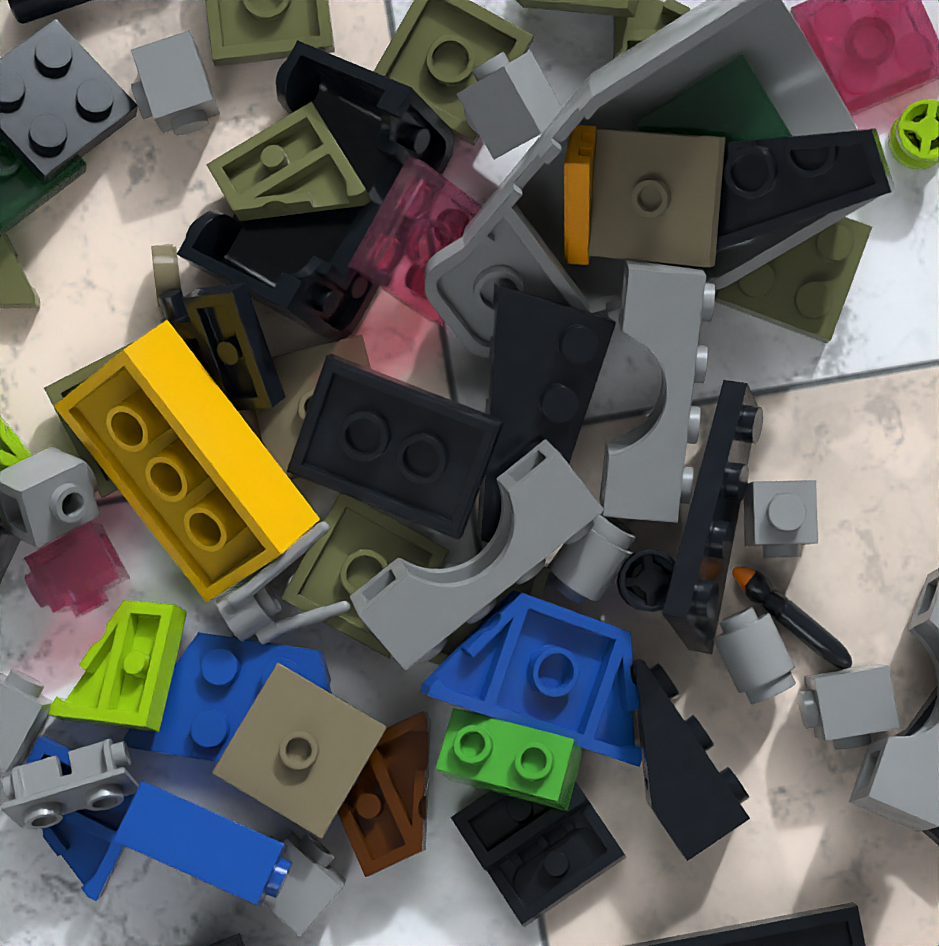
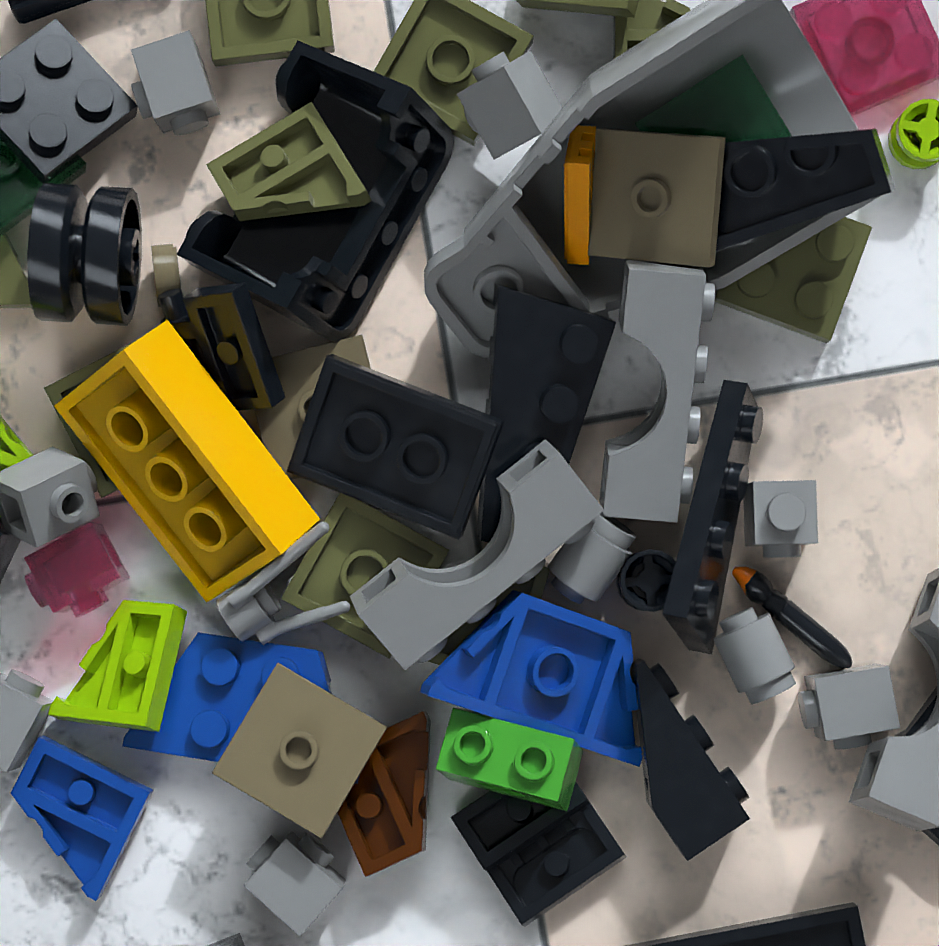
light grey hinge [0,739,139,829] -> none
blue slope [114,781,292,906] -> none
clear pink plate [348,157,483,326] -> none
none -> black wheel [27,183,142,326]

